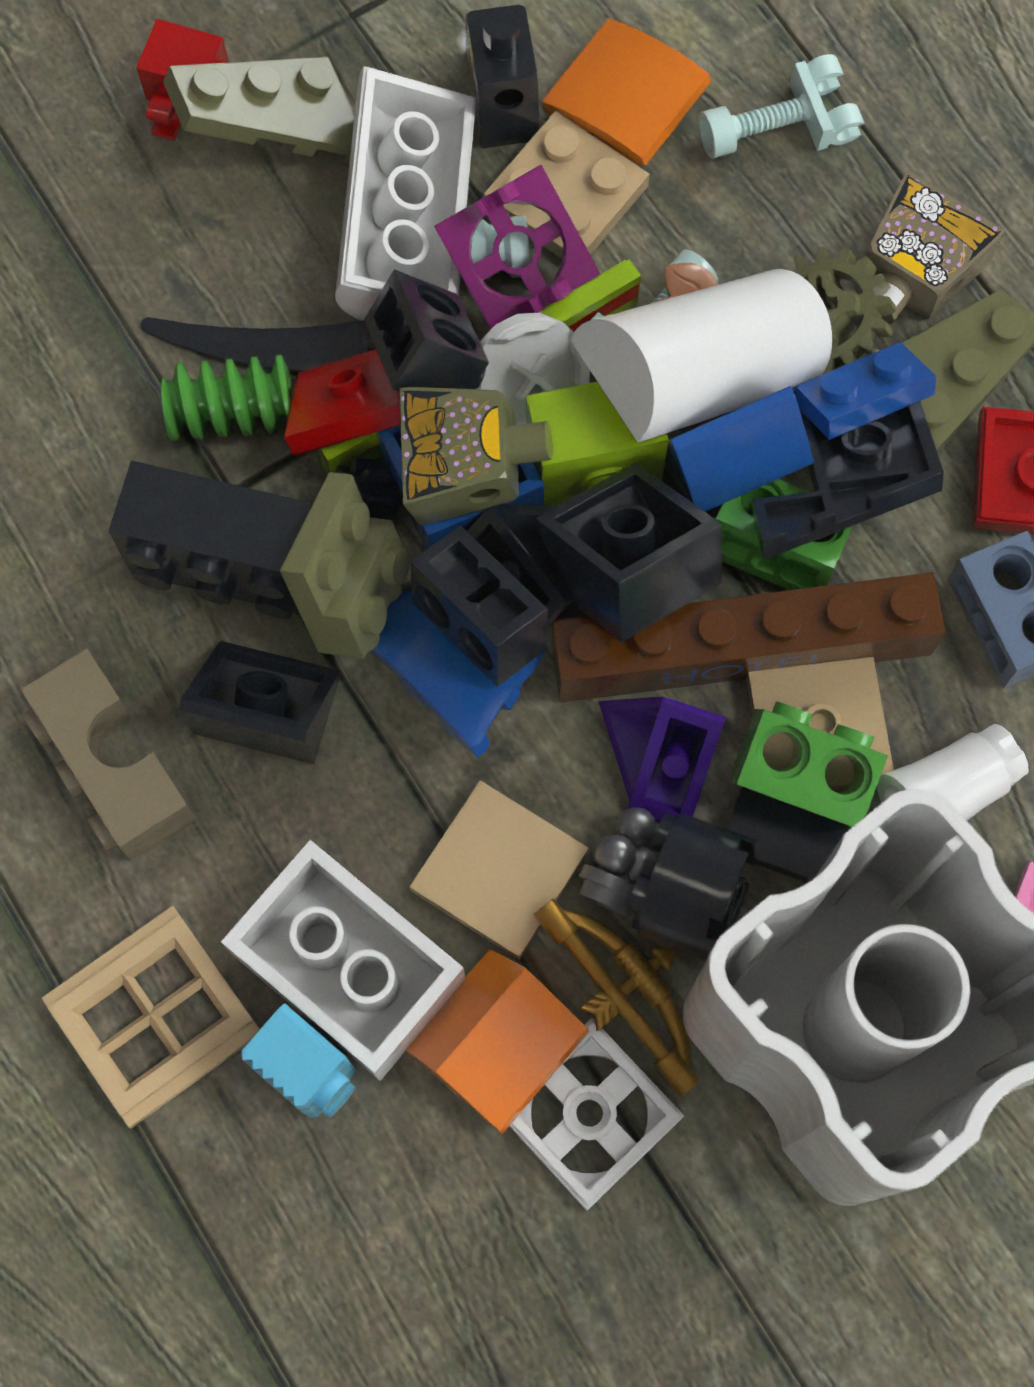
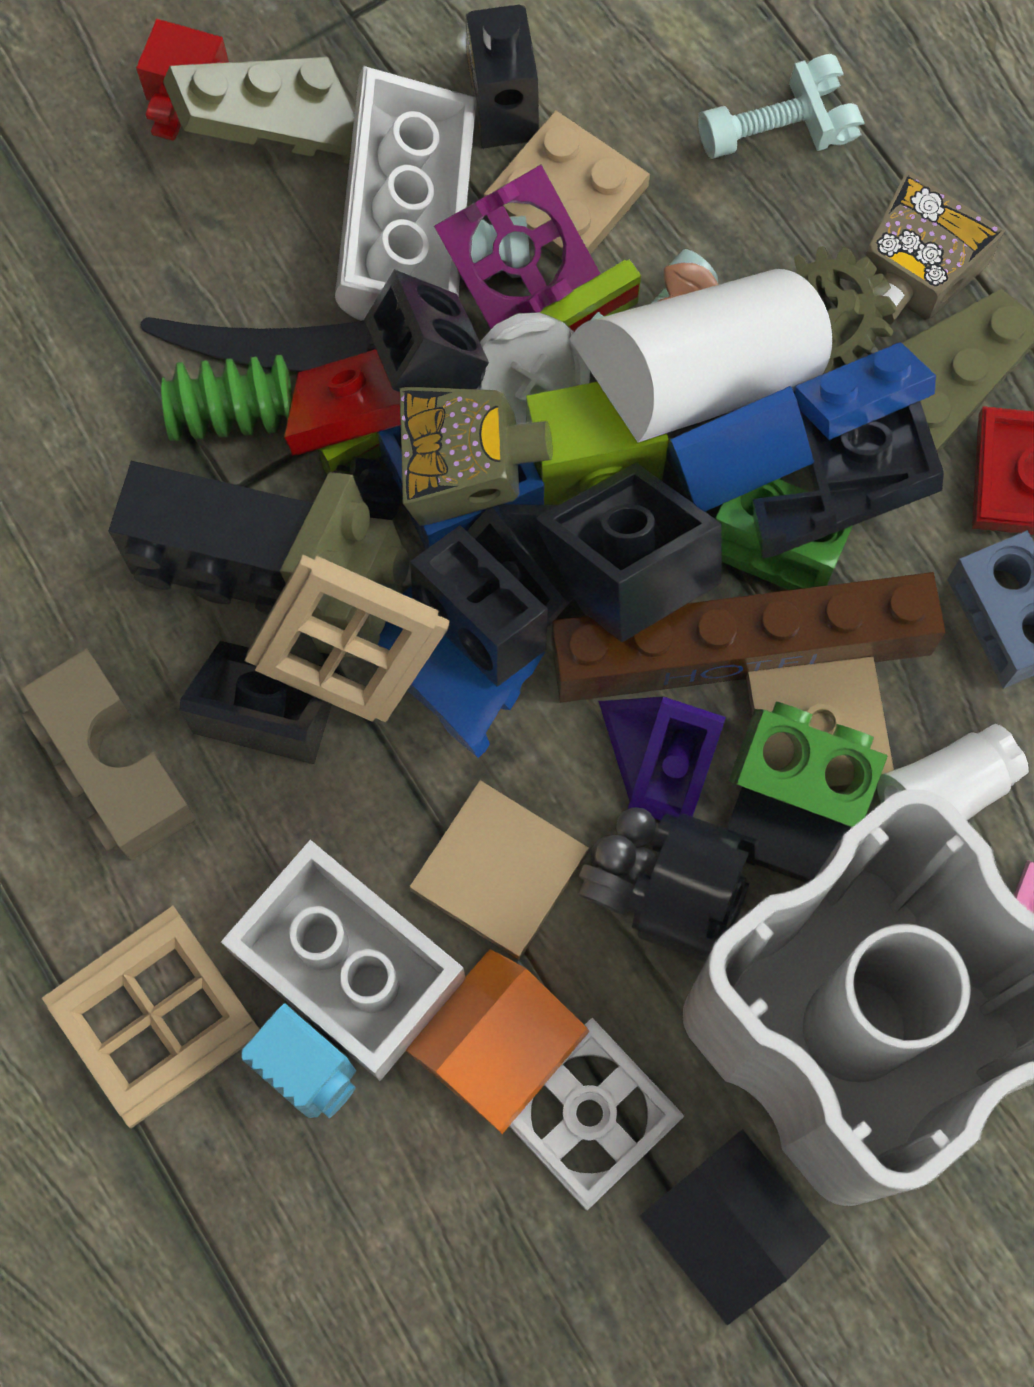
pearl gold piece [533,898,700,1097] -> none
orange slope [542,18,711,166] -> none
none -> tan piece [245,555,450,722]
none -> black slope [639,1129,831,1325]

